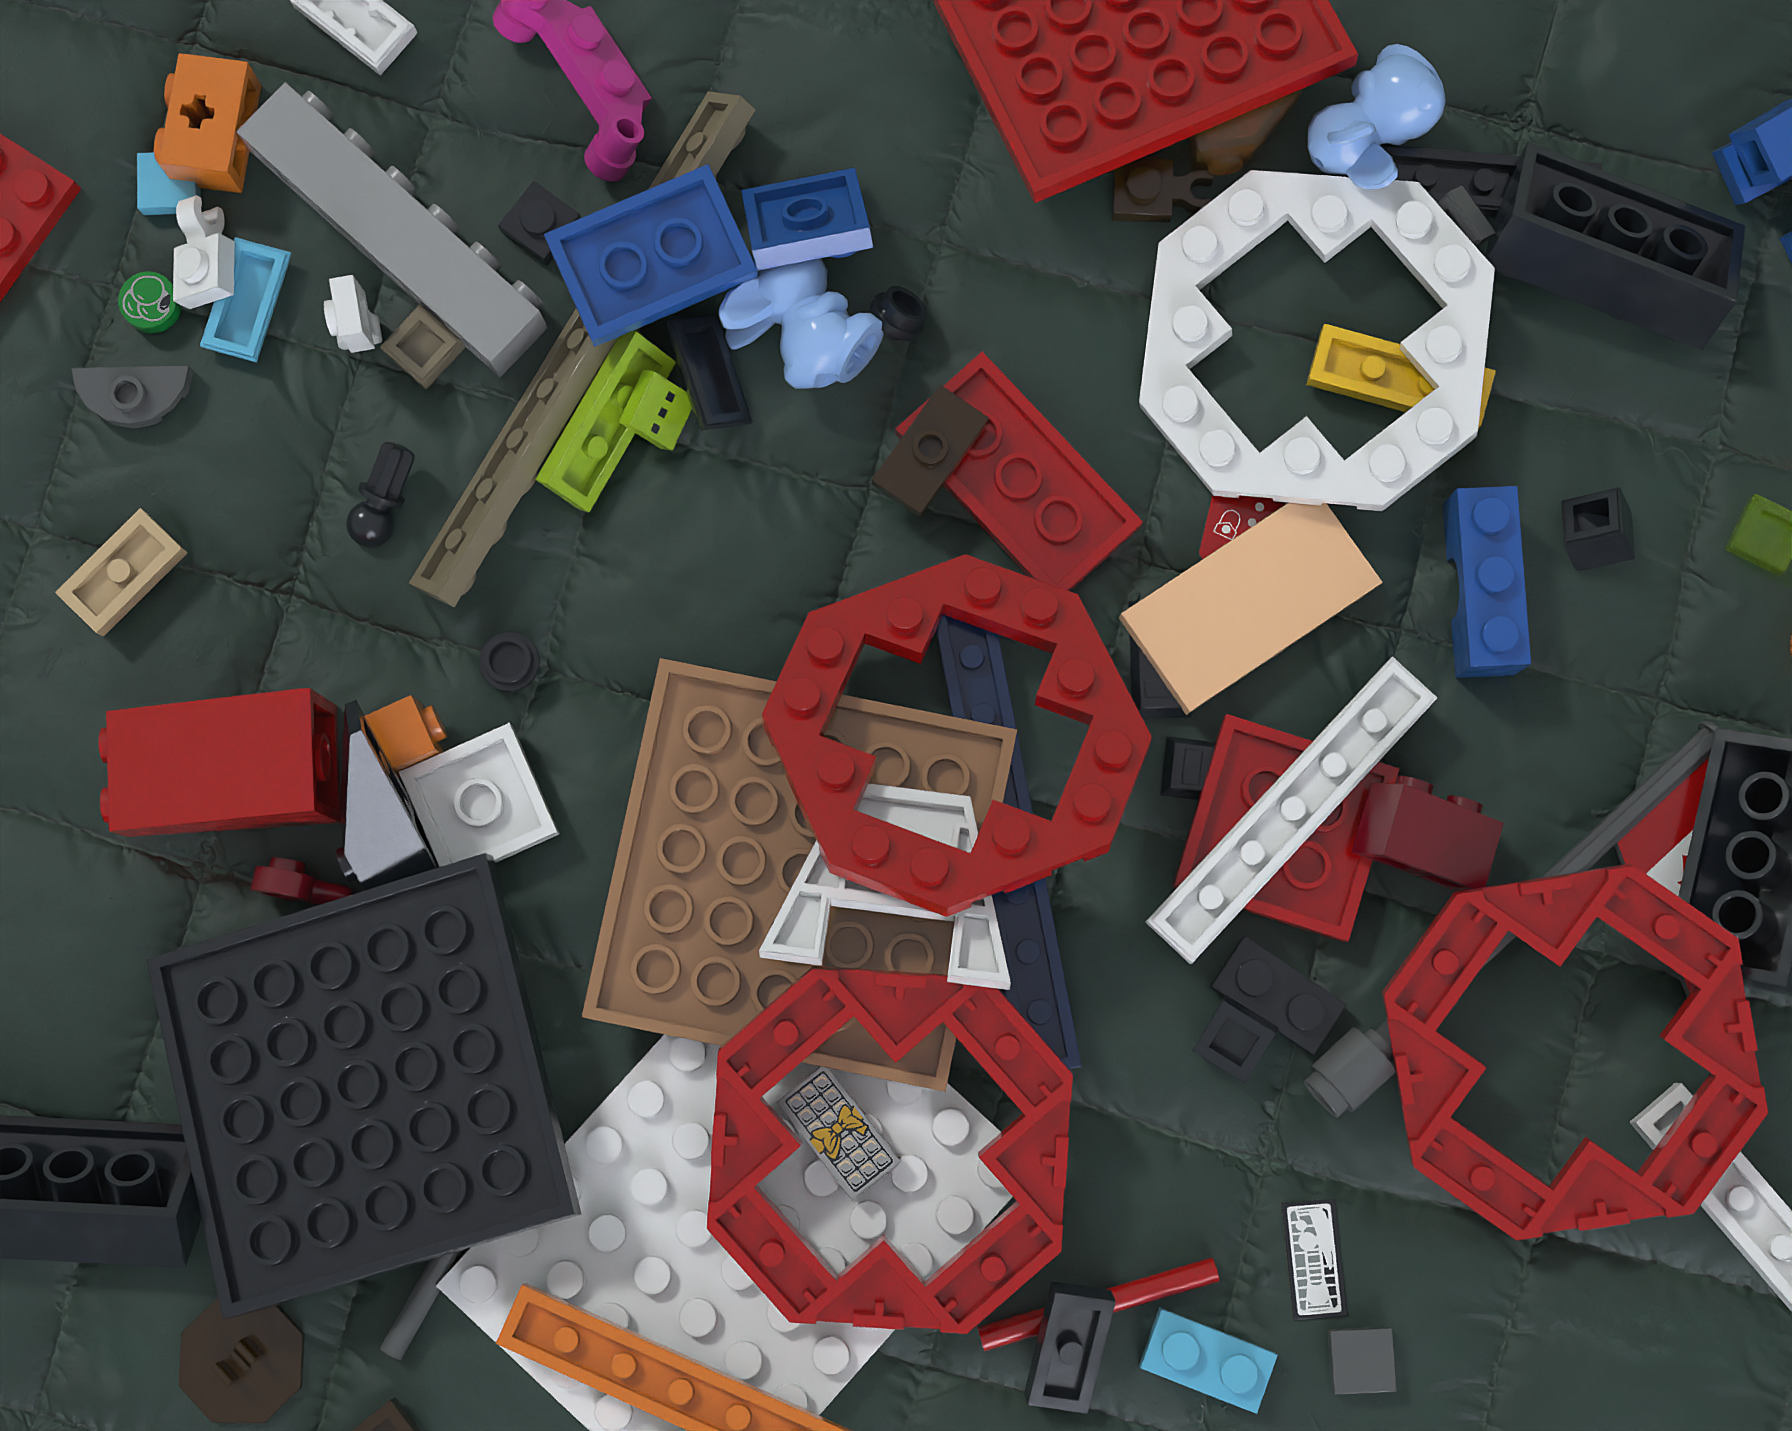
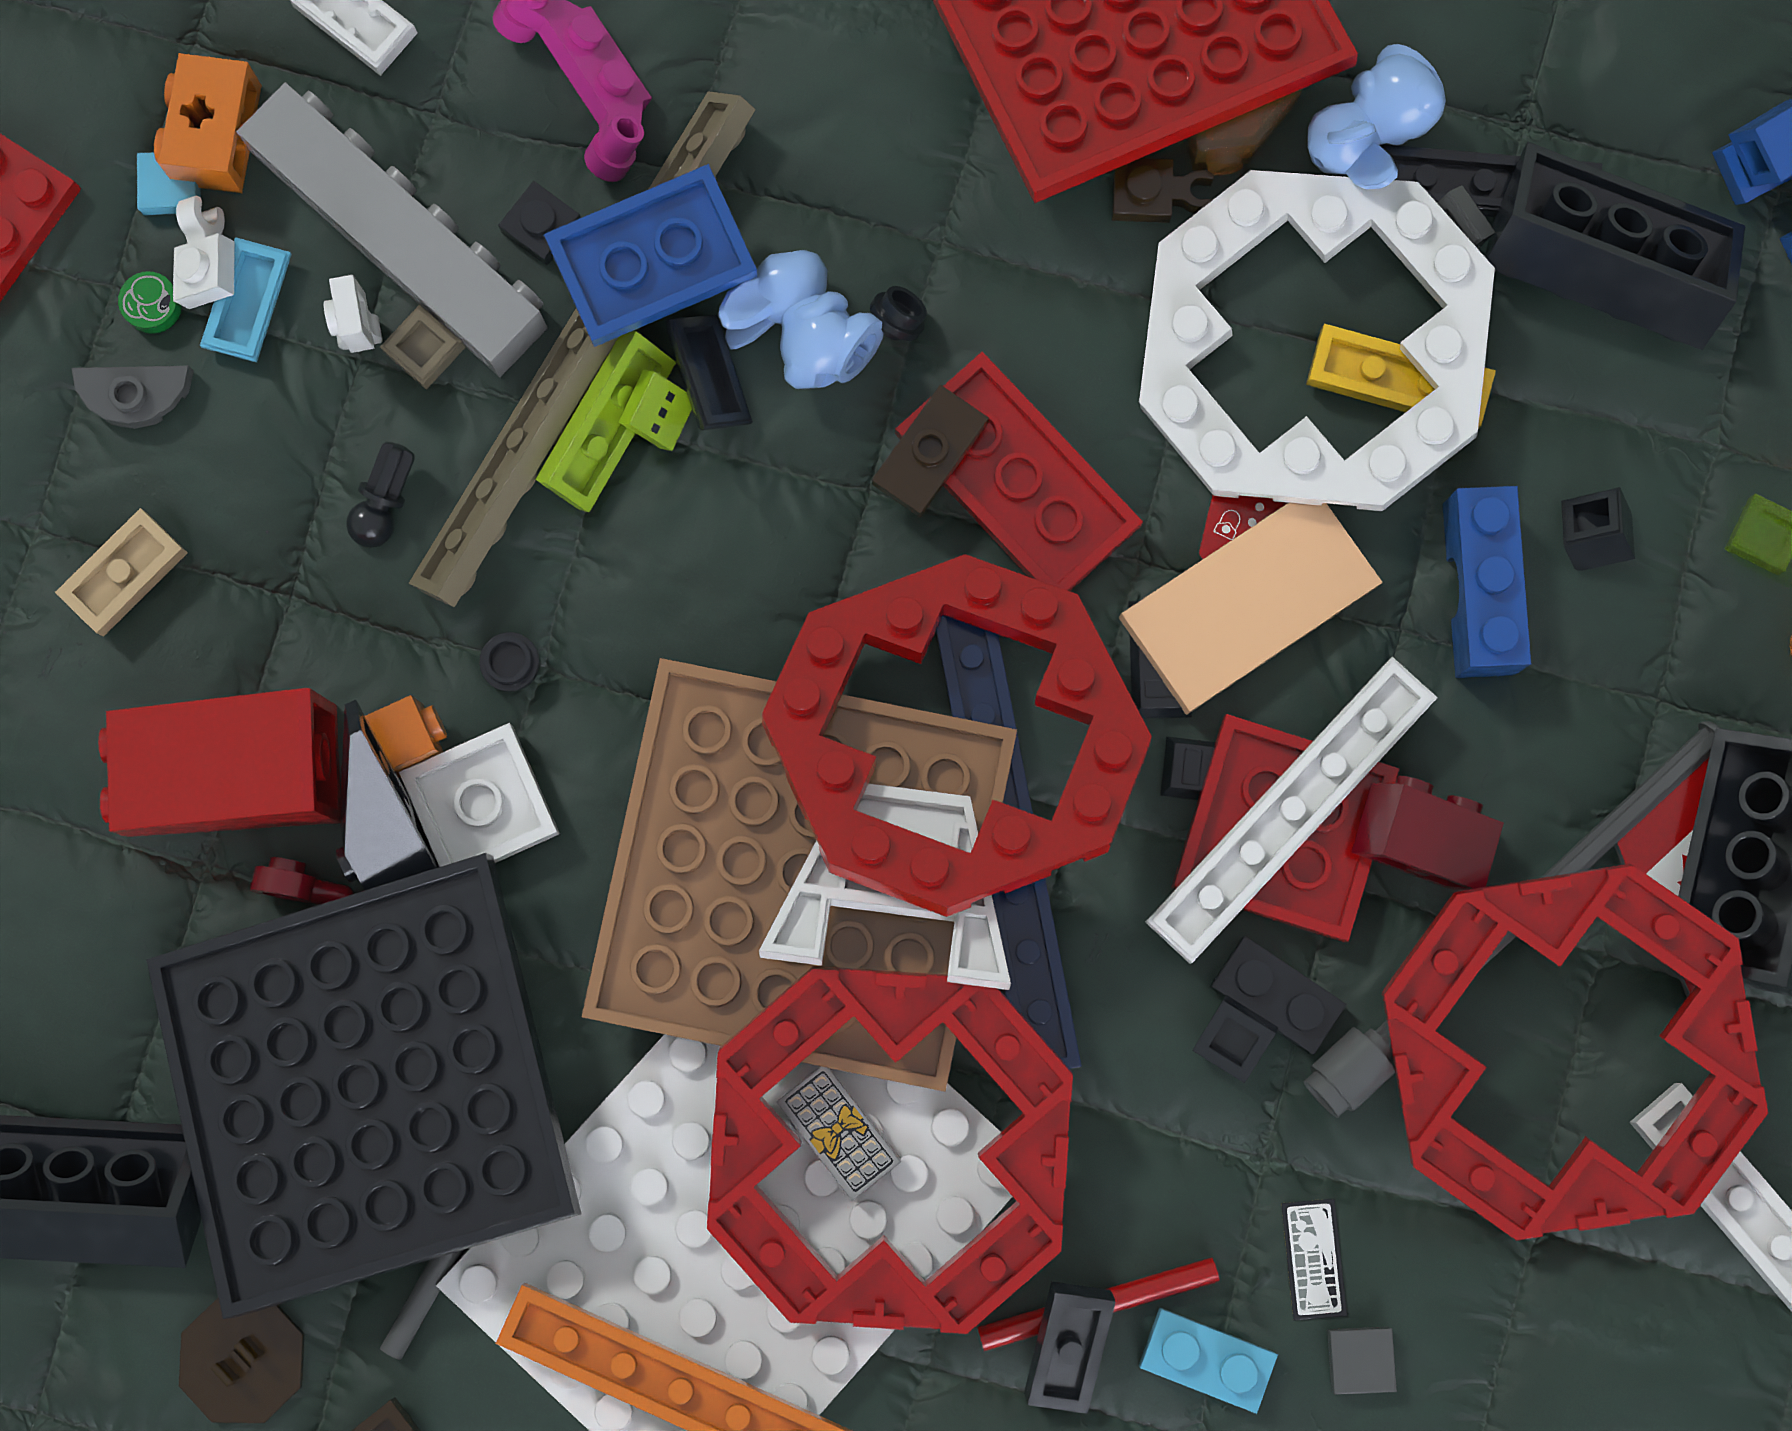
blue plate [741,168,873,271] -> none

